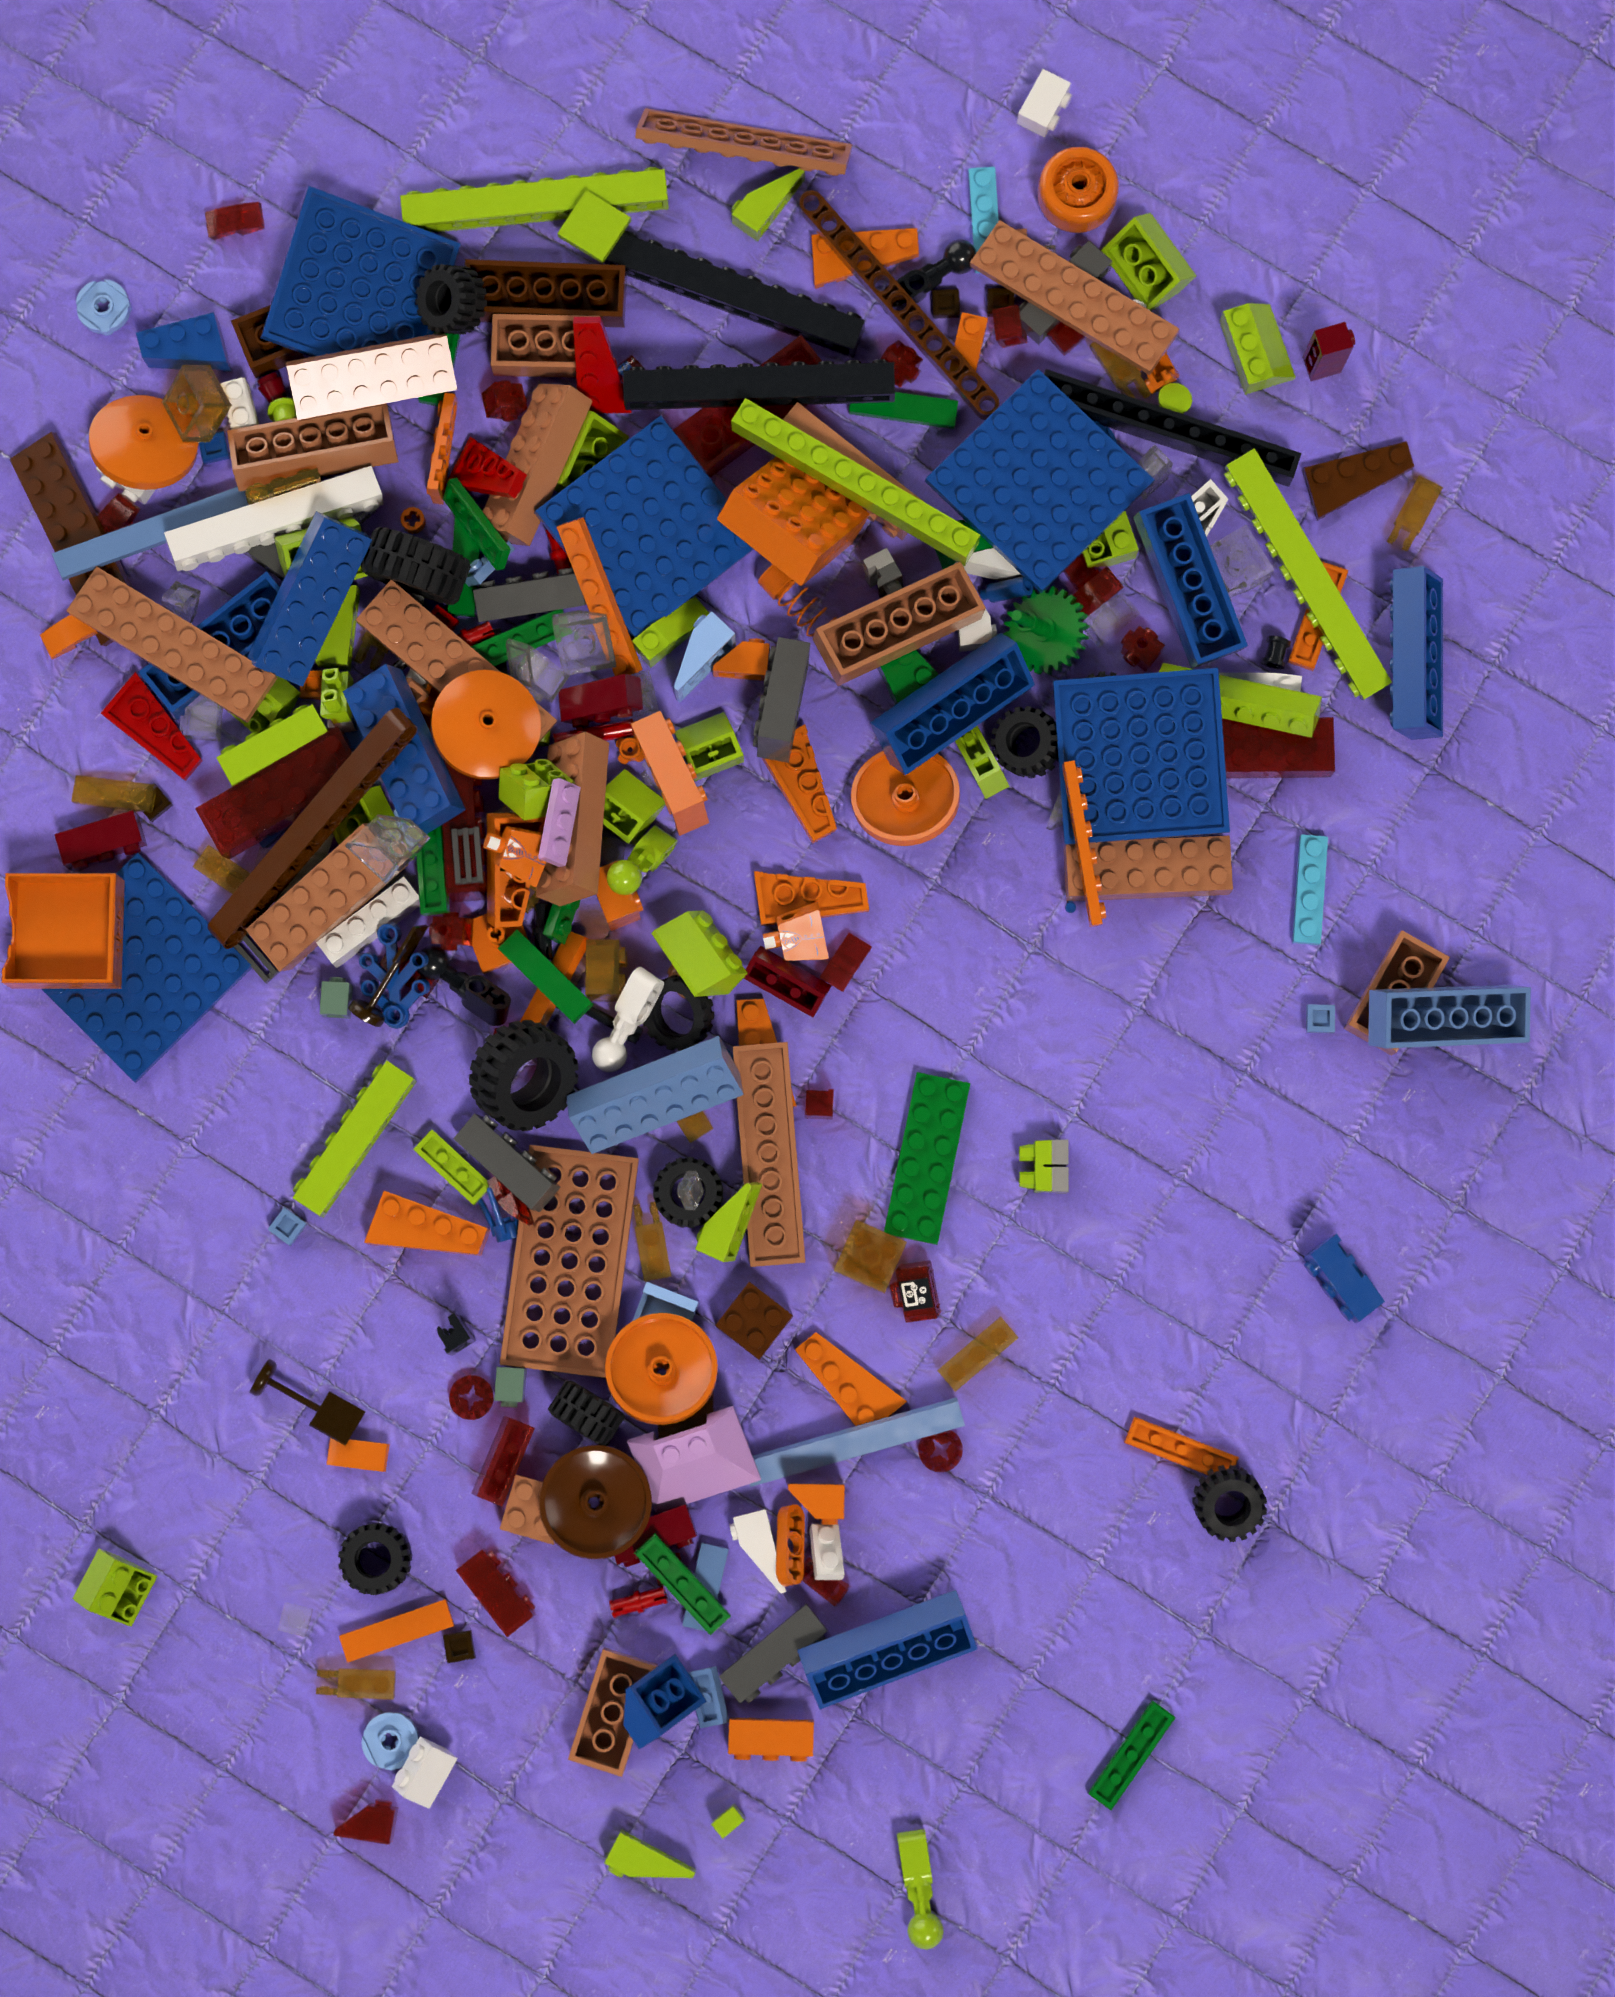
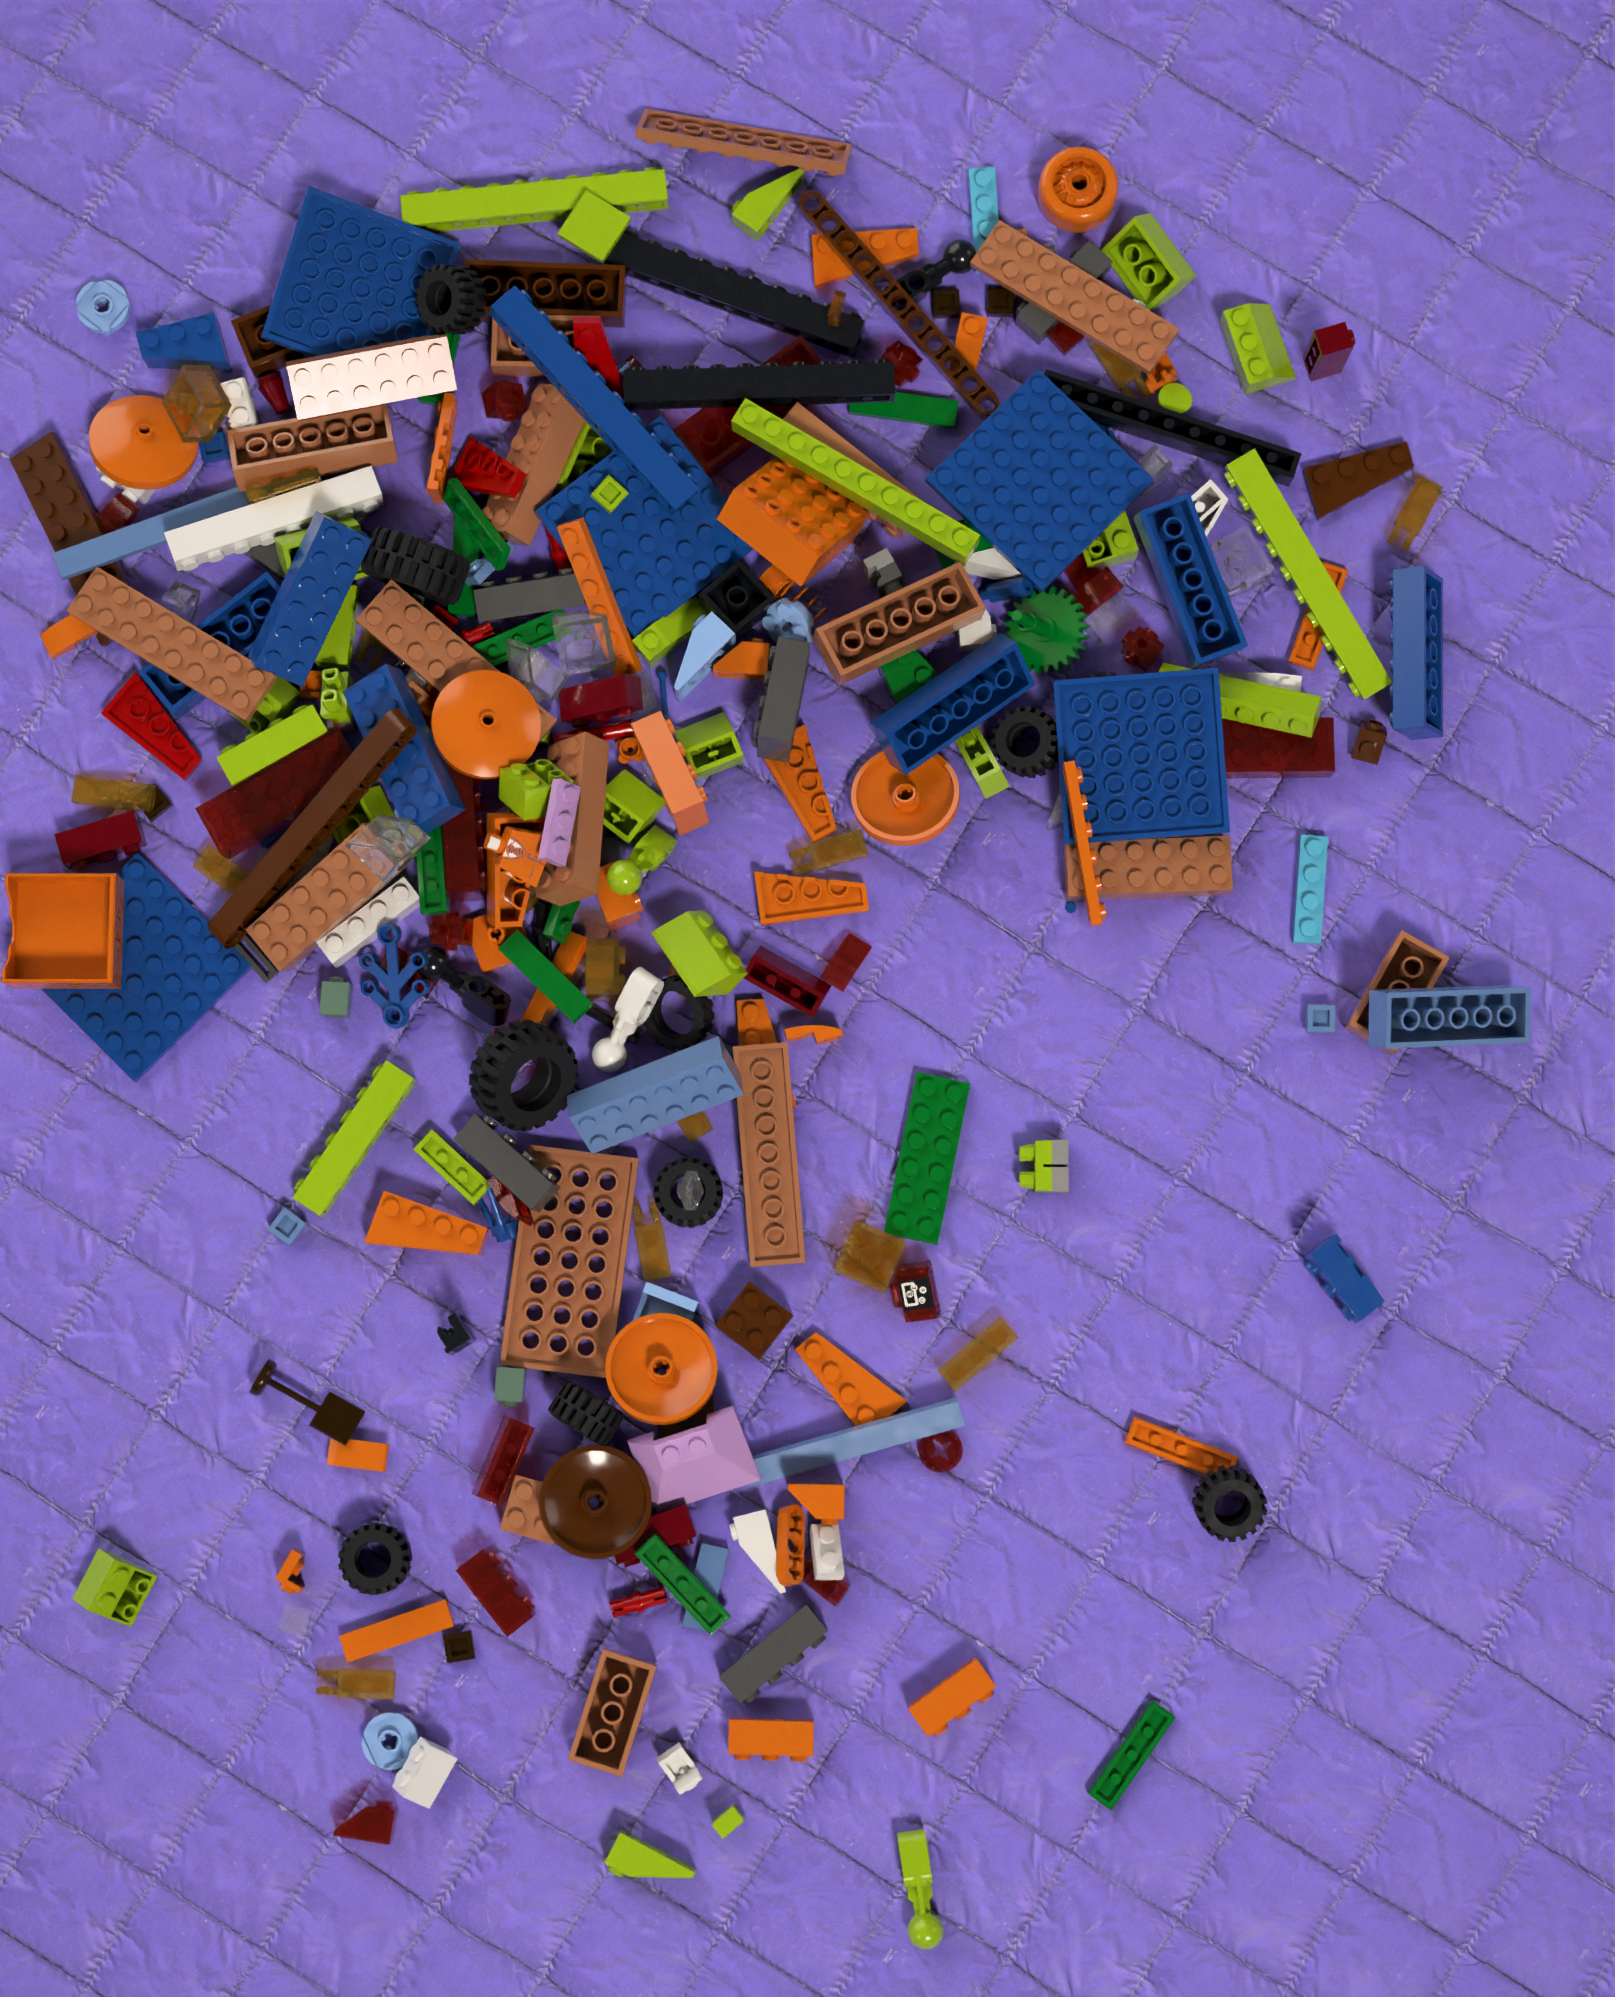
clear slope [180,695,223,741] -> none
clear red slope [205,202,265,240] -> none
lime piece [267,398,297,422] -> none
dark brown piece [348,925,429,1027] -> none
orange bush [400,507,426,534] -> none
clear red gear [449,1375,494,1420] -> none
dark grey tile [451,827,484,885] -> none
blue slope [624,1654,706,1749] -> none
medium blue plate [688,1666,729,1728] -> none
lime slope [695,1182,762,1262] -> none
torso [763,902,829,961] -> none
blue brick [797,1590,978,1710] -> none
clear red panel [805,1089,834,1120] -> none
clear red panel [992,305,1028,348] -> none
white brick [1017,69,1072,138] -> none
black bush [1261,636,1291,669] -> none
none -> orange bracket [275,1548,306,1595]
none -> blue brick [489,286,699,516]
none -> lime tile [590,475,629,514]
none -> white bracket [656,1742,702,1794]
none -> blue hinge [657,670,669,719]
none -> black brick [699,560,776,641]
none -> light blue plate [762,598,814,644]
none -> orange slope [784,1025,843,1046]
none -> clear yellow hinge [789,829,869,875]
none -> clear orange tile [828,290,846,327]
none -> orange brick [907,1657,996,1737]
none -> reddish brown bracket [1351,719,1387,765]

